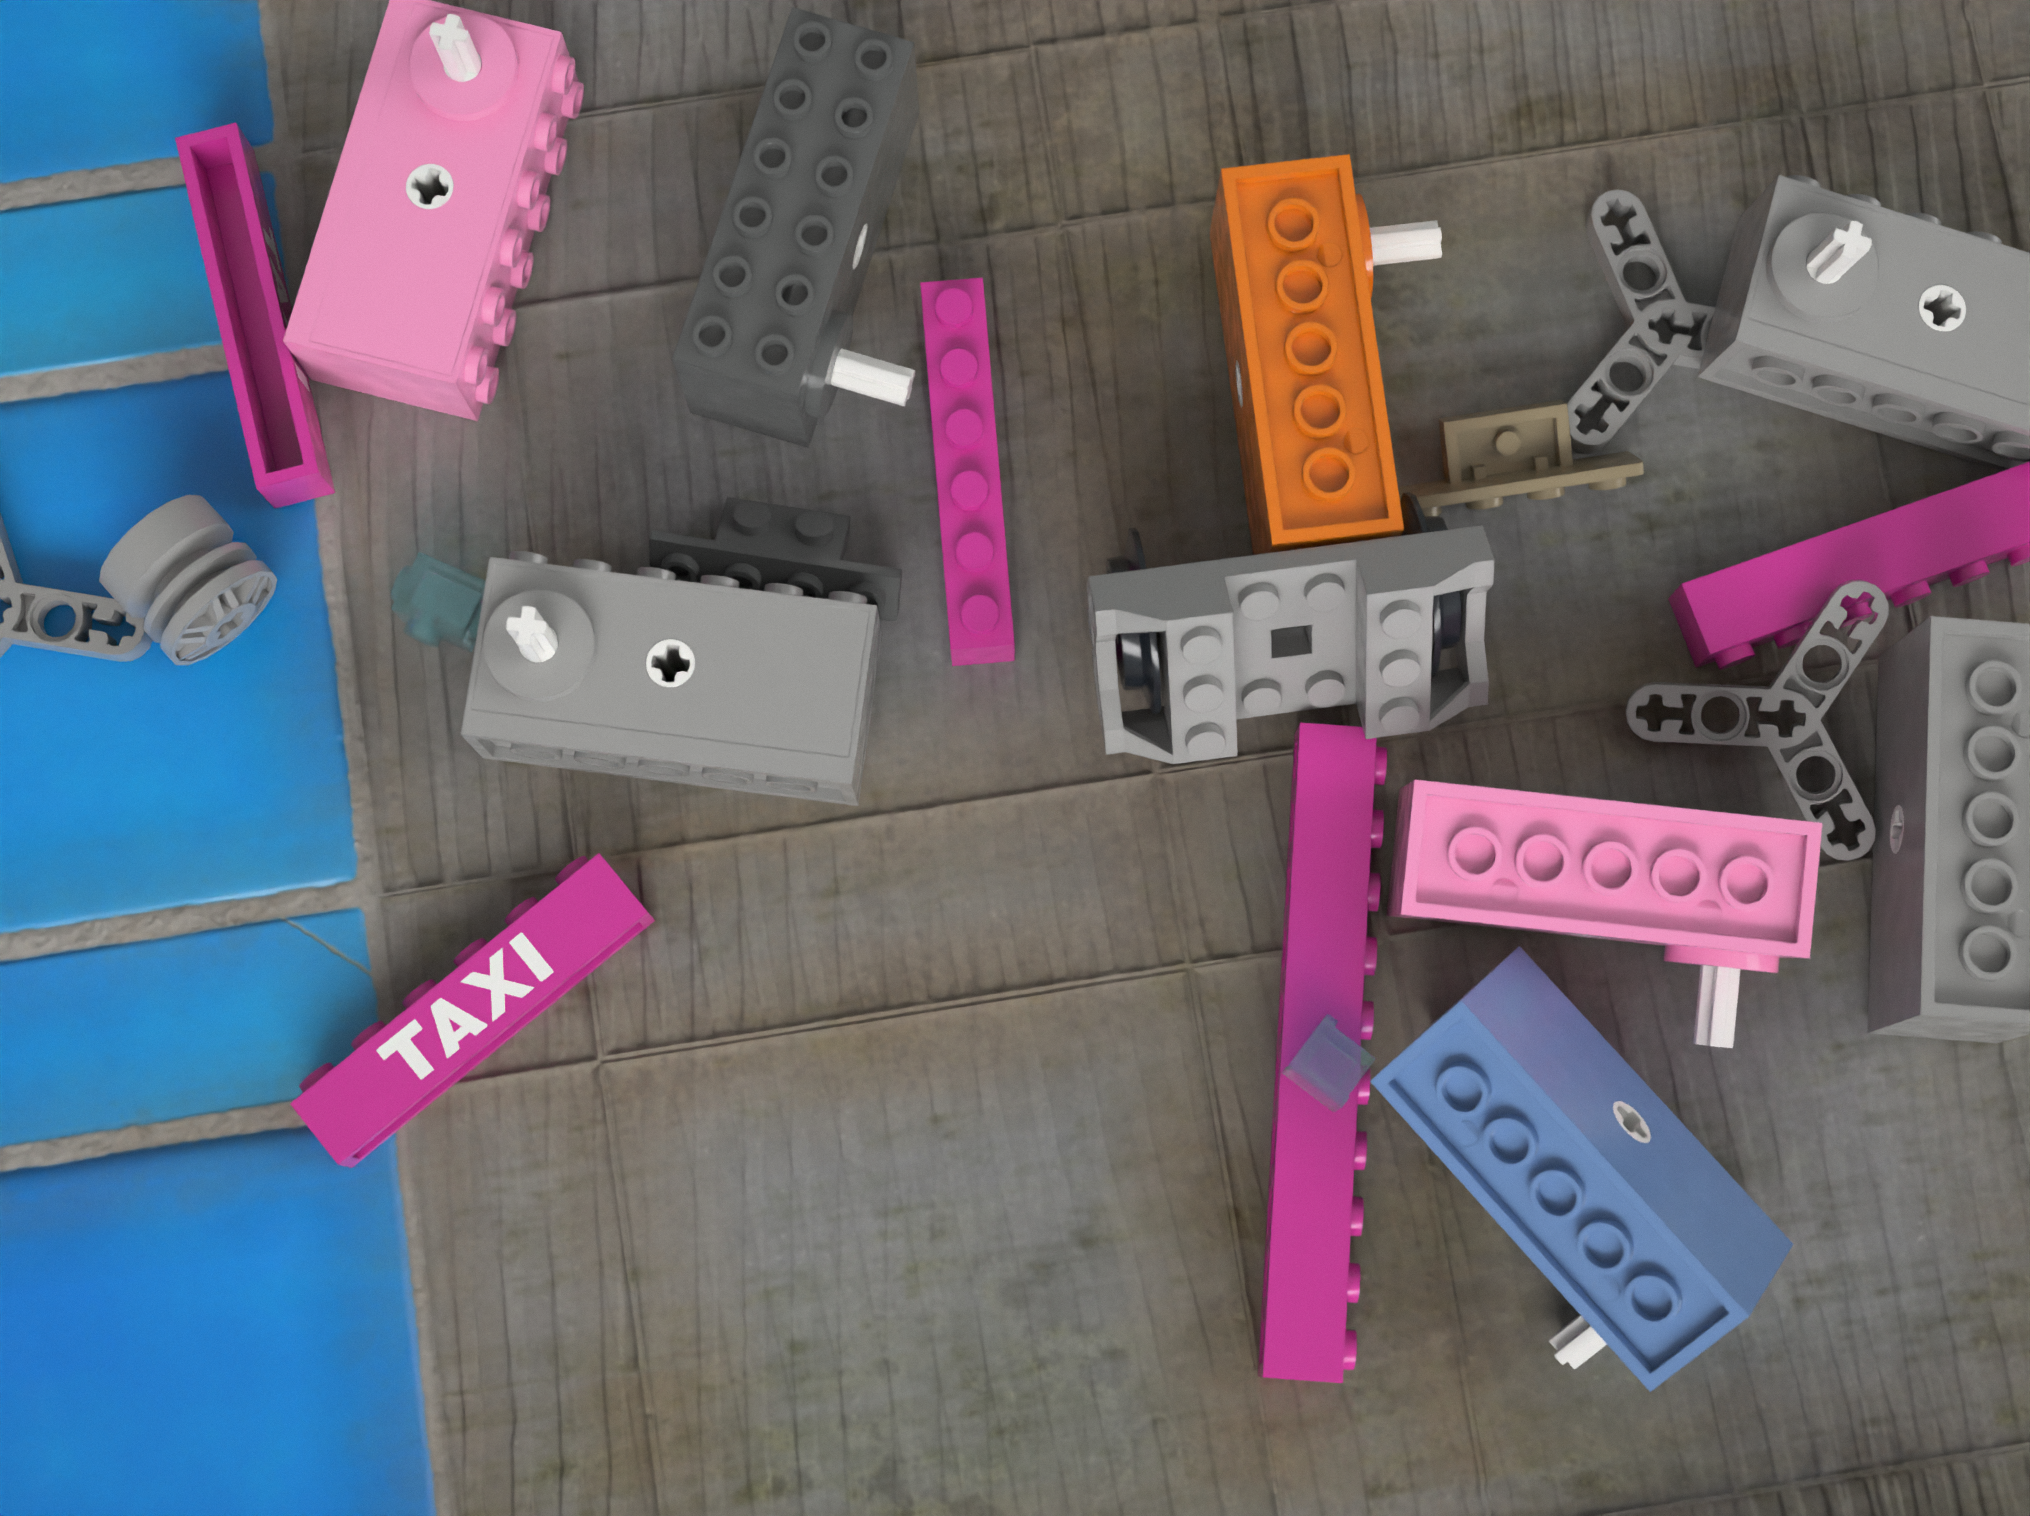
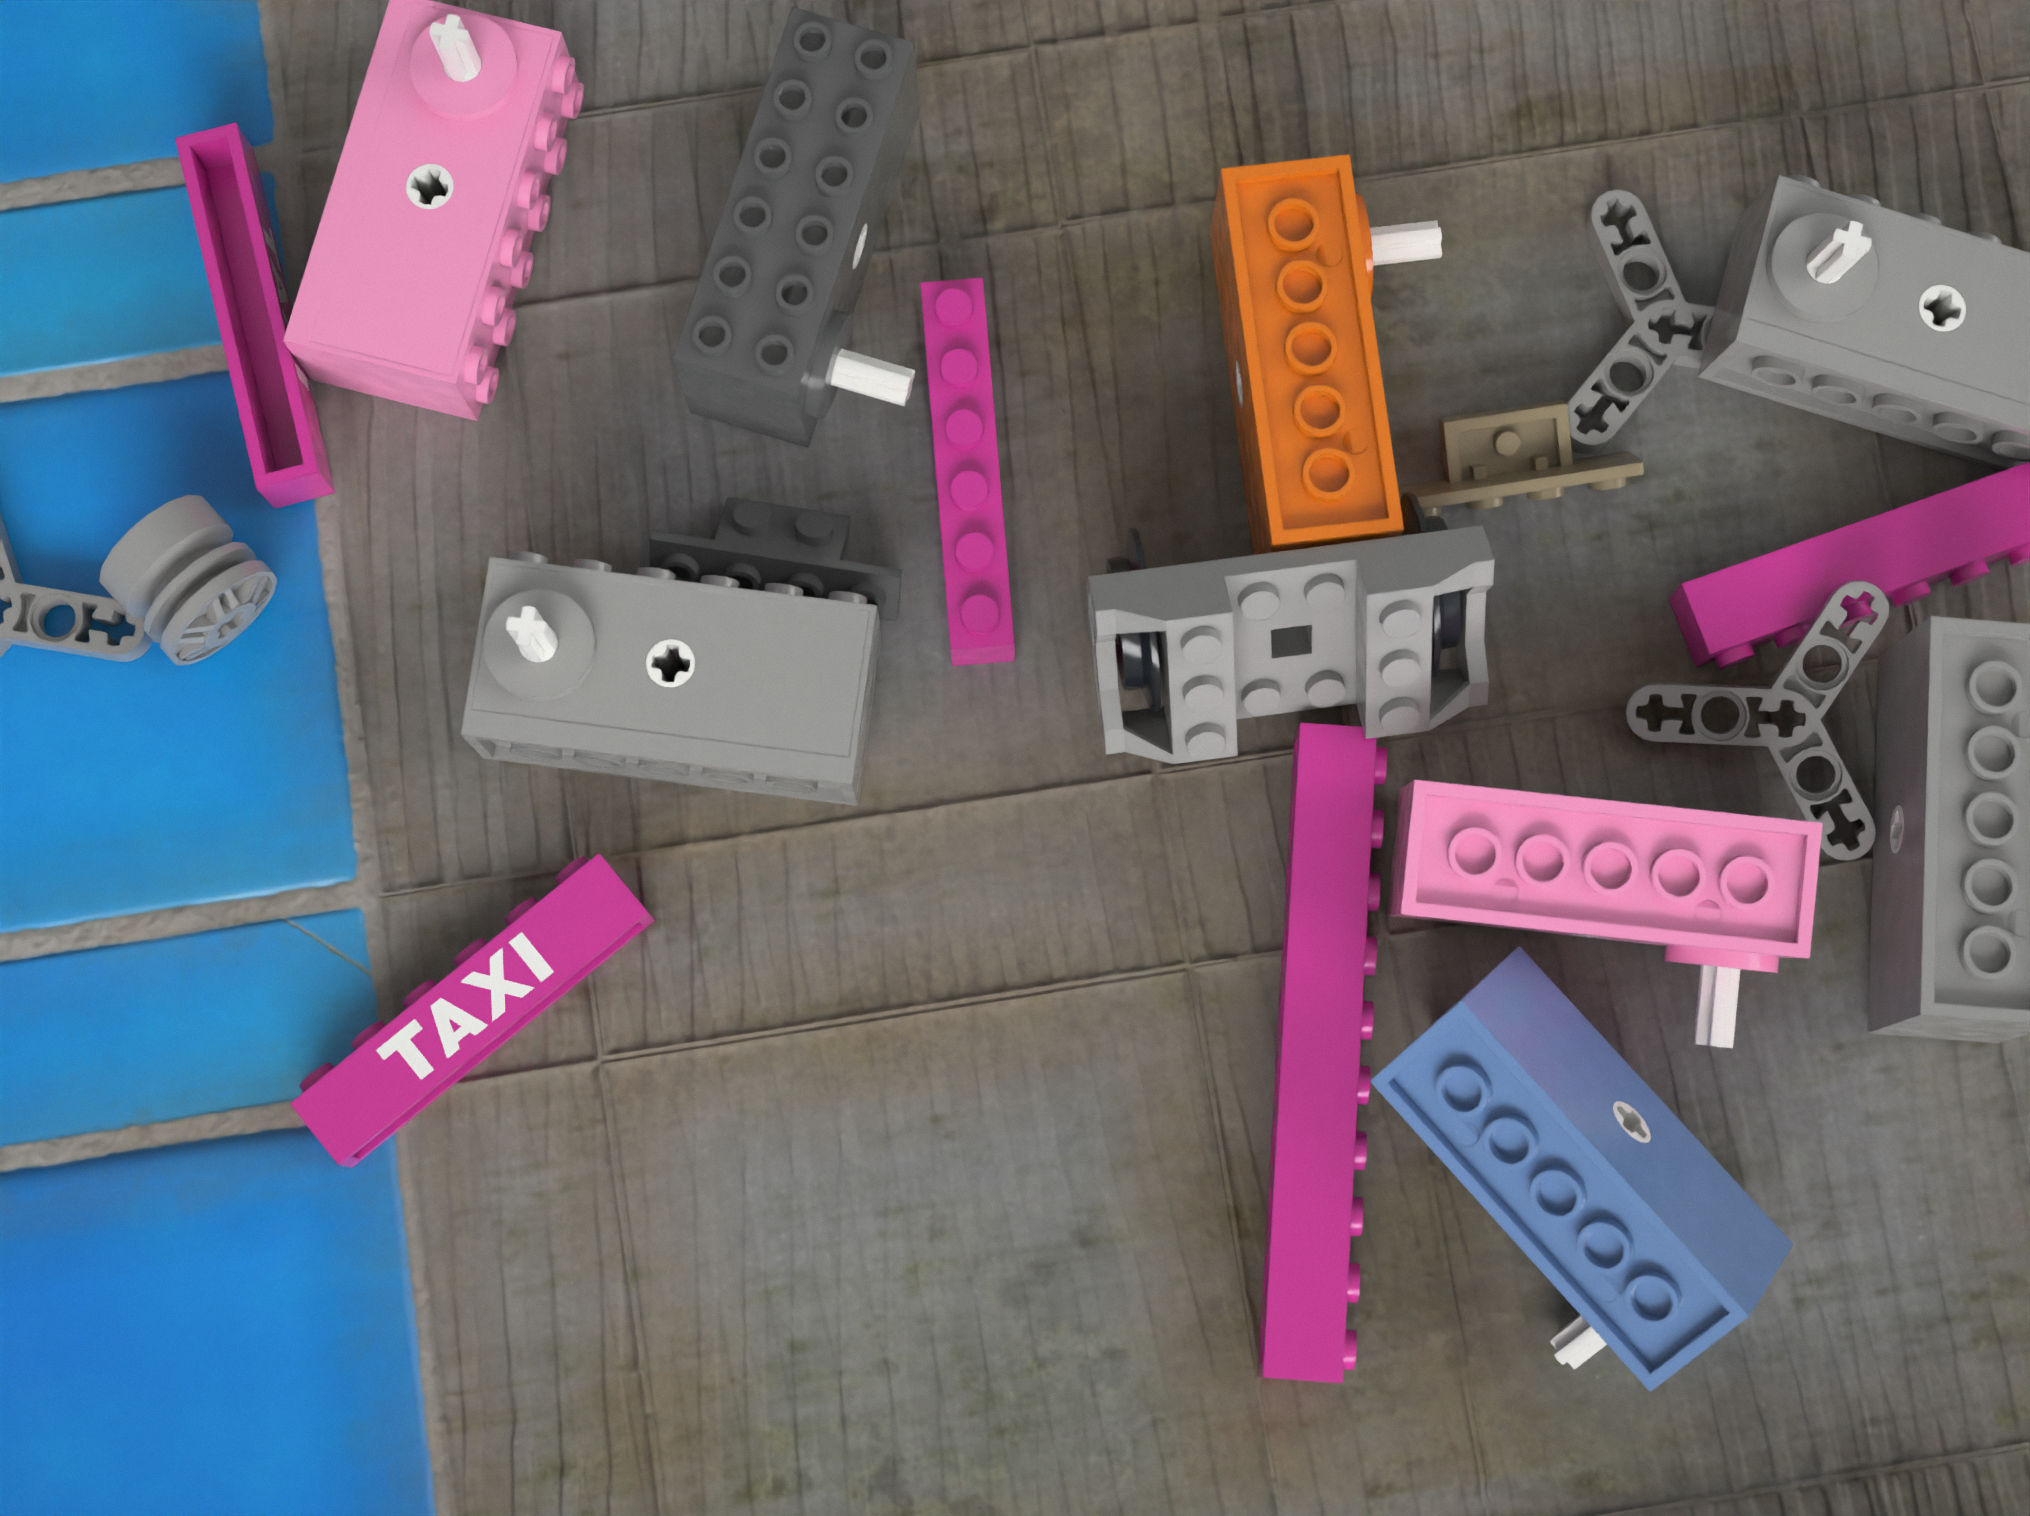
clear light blue brick [391,552,486,652] -> none
clear light blue panel [1281,1013,1376,1113] -> none

